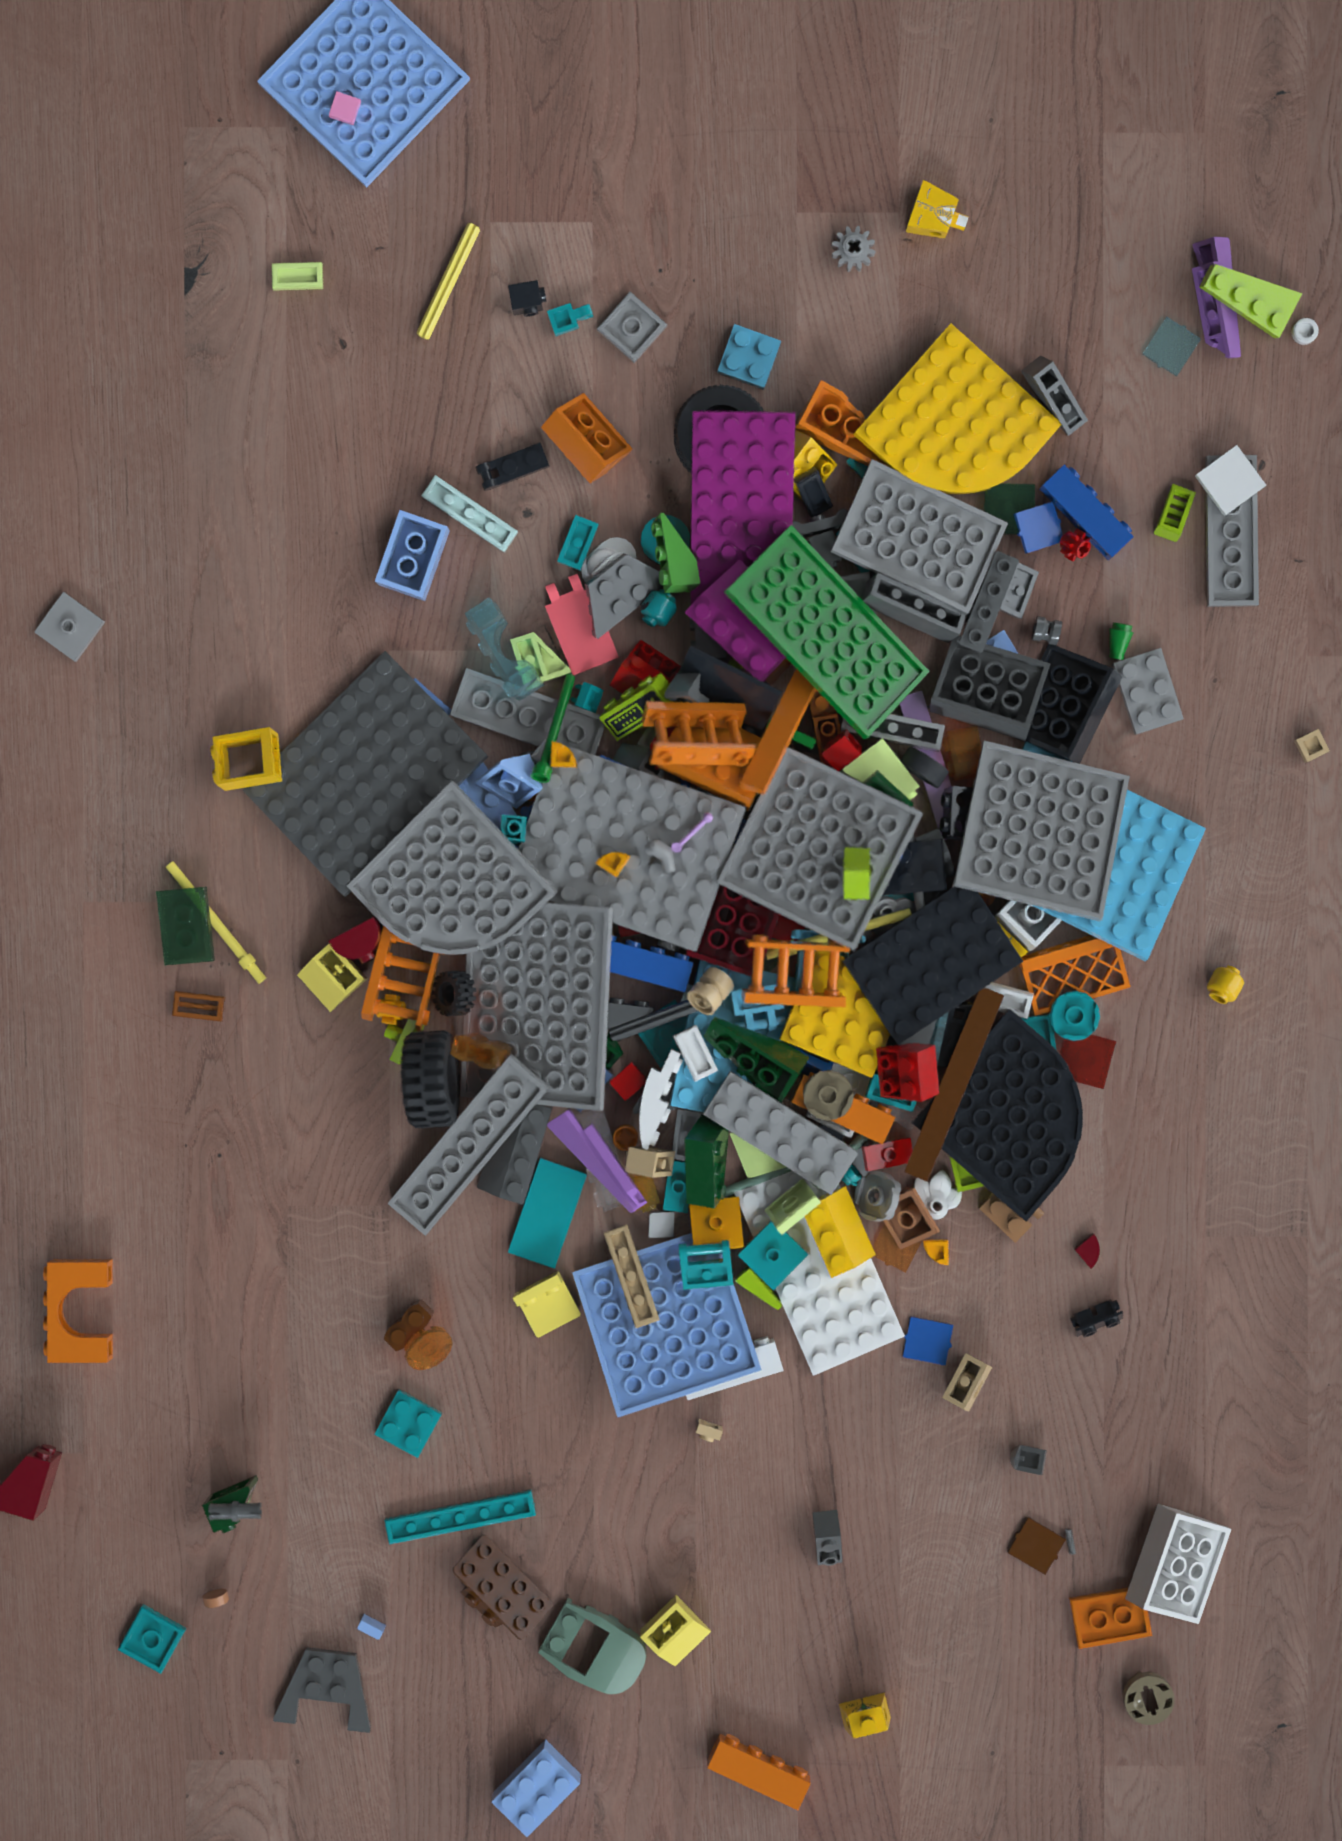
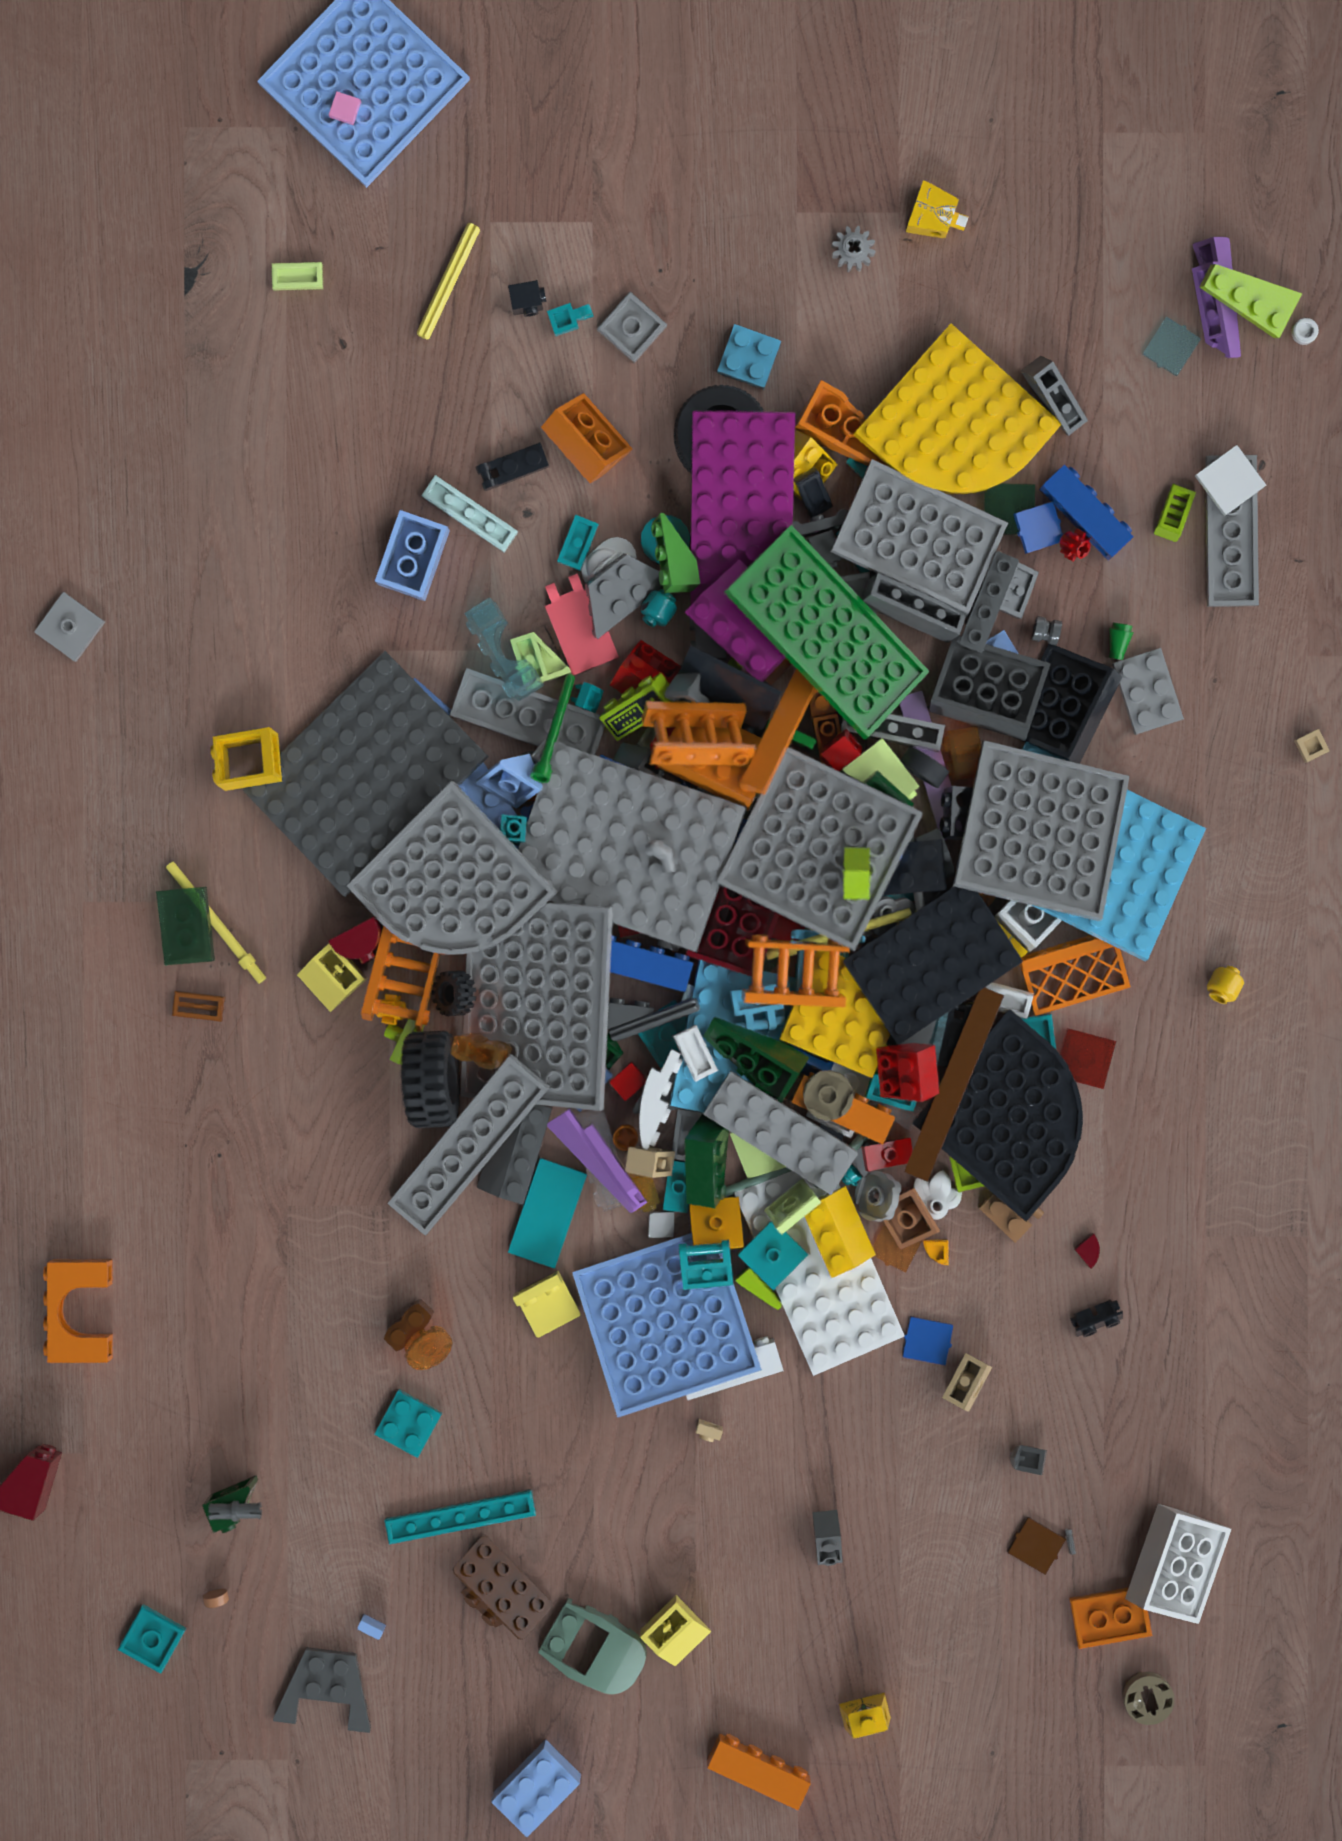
light orange tile [551,741,577,768] -> none
light orange tile [595,852,631,877] -> none
tan tile [604,1225,660,1329] -> none
lavender hinge [671,813,713,853] -> none
tan wheel [687,967,734,1015] -> none
teal tile [1049,991,1100,1041] -> none

